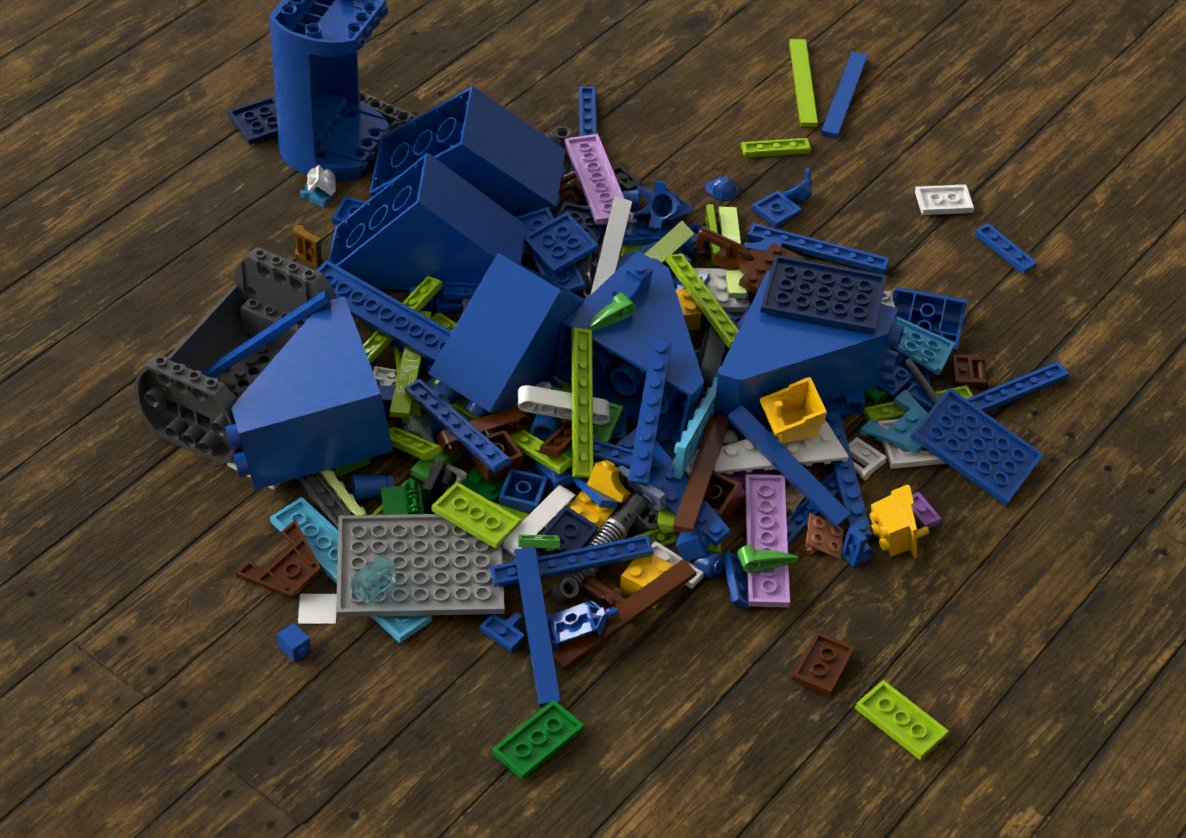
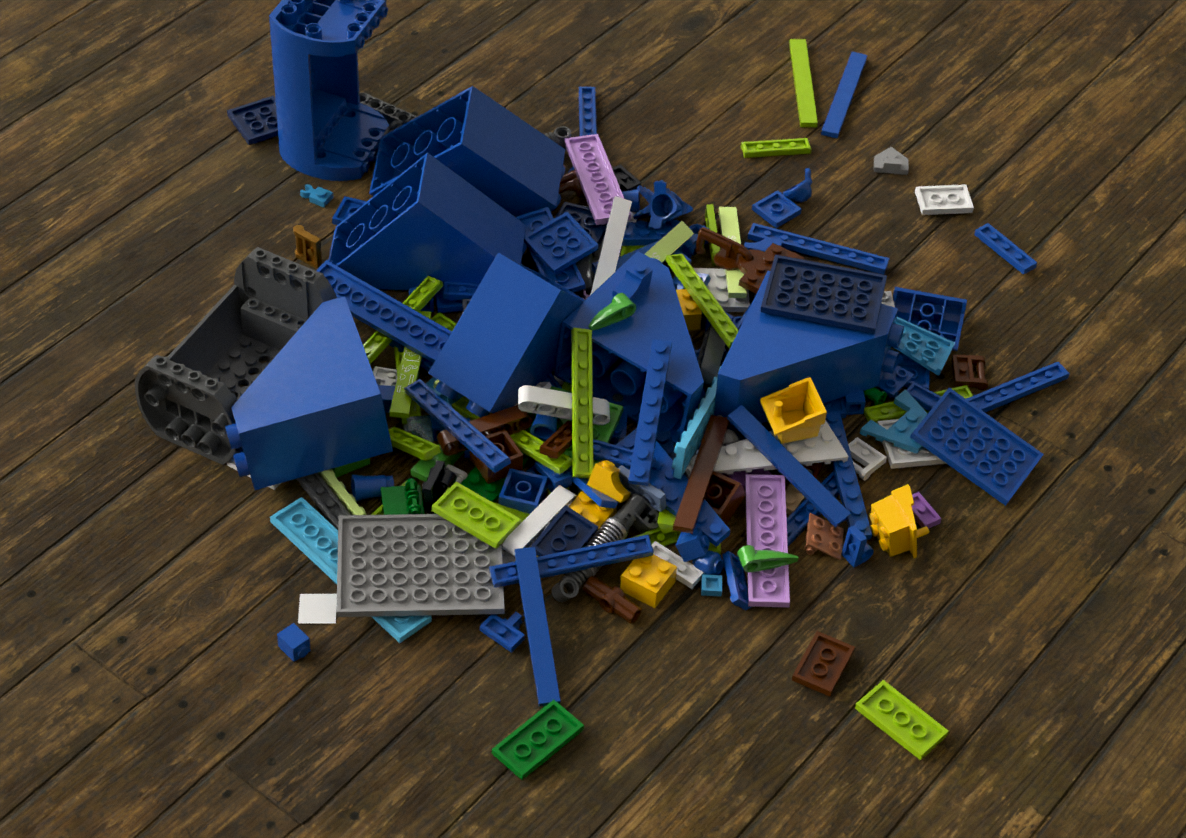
blue tile [201,290,329,378] -> none
reddish brown wing [235,519,322,599] -> none
white bracket [307,165,335,196] -> none
clear light blue brick [351,554,396,604] -> none
bright green plate [517,534,560,551] -> none
blue plate [547,601,619,651] -> none
reddish brown tile [552,559,697,670] -> none
blue piece [705,176,738,201] -> none
dark grey bar [905,358,940,404] -> none
none -> dark azure plate [701,574,722,596]
none -> light grey plate [874,147,909,175]

